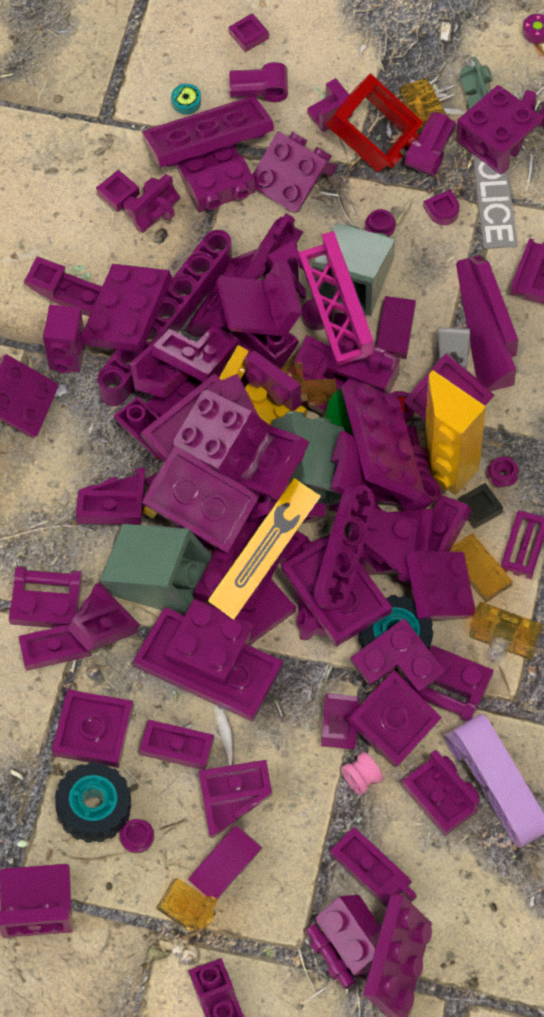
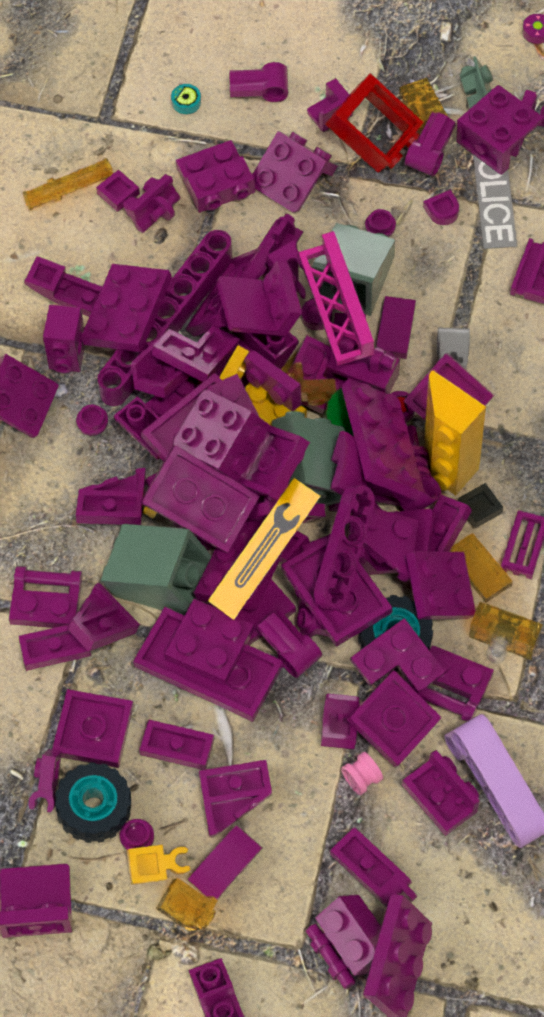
magenta plate [142,95,275,168] -> none
magenta tile [228,13,269,52] -> none
magenta wedge [456,255,519,391] -> none
magenta plate [487,457,519,487] -> none
none -> clear yellow pin [22,158,113,210]
none -> magenta plate [29,749,62,812]
none -> magenta plate [76,404,108,436]
none -> yellow plate [127,845,190,885]
none -> magenta piece [256,608,323,678]

